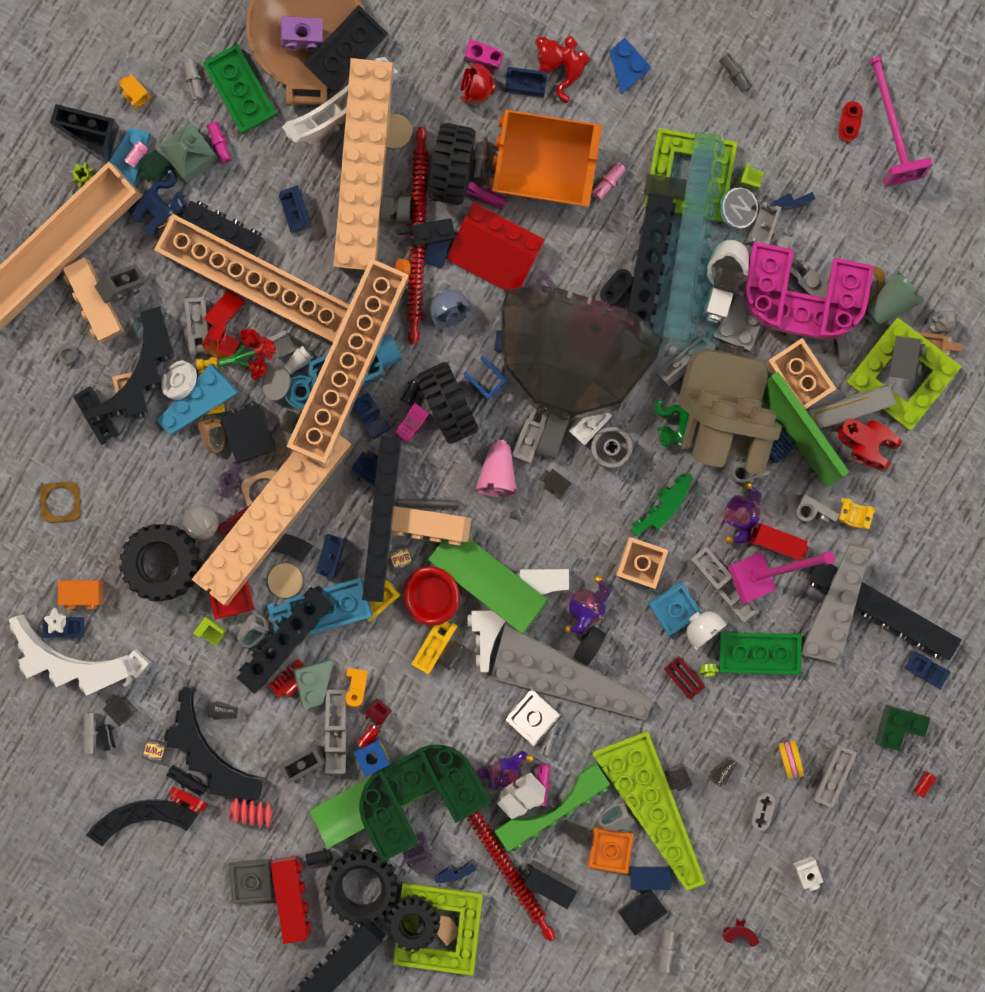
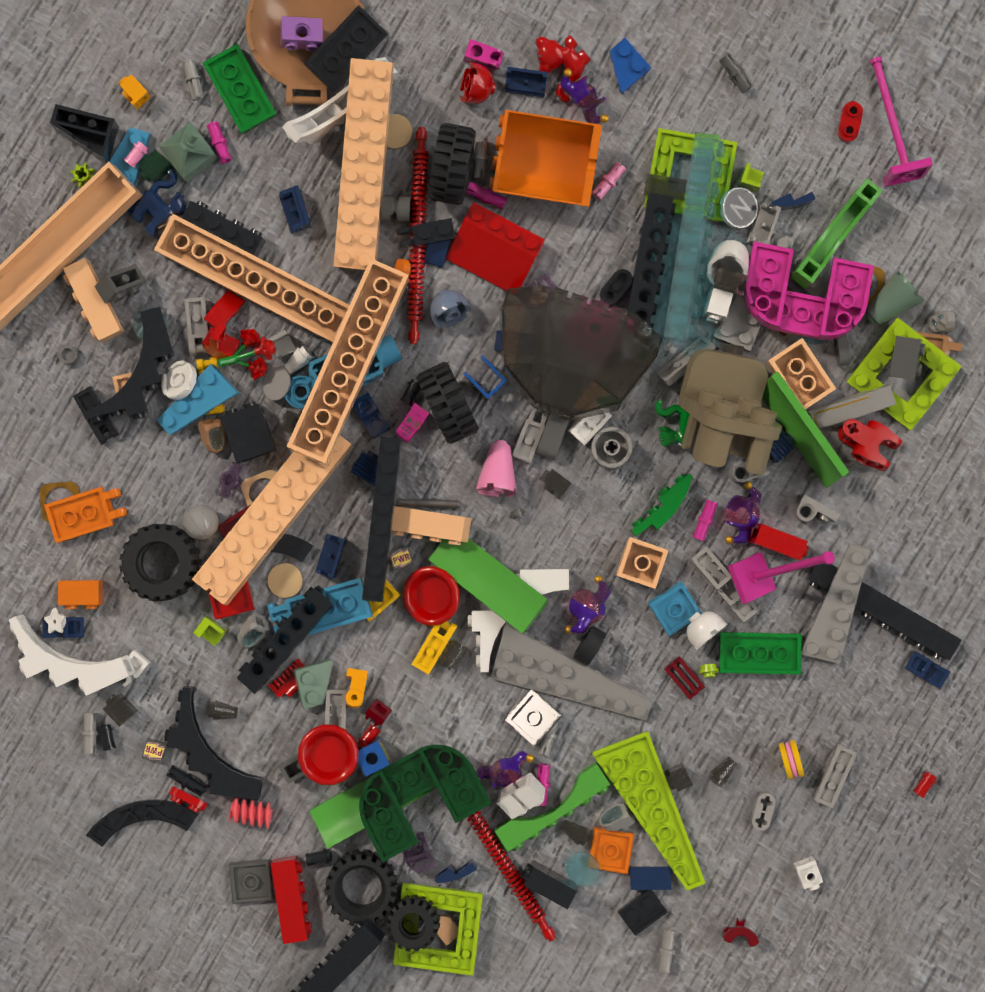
yellow piece [838,498,876,530] -> none
dark green brick [875,704,930,751] -> none
none -> orange tile [44,487,128,543]
none -> red piece [298,724,359,785]
none -> piece [560,69,609,124]
none -> clear light blue piece [565,852,600,886]
none -> dark pink pin [692,499,718,541]
none -> bright green arch [790,178,883,289]

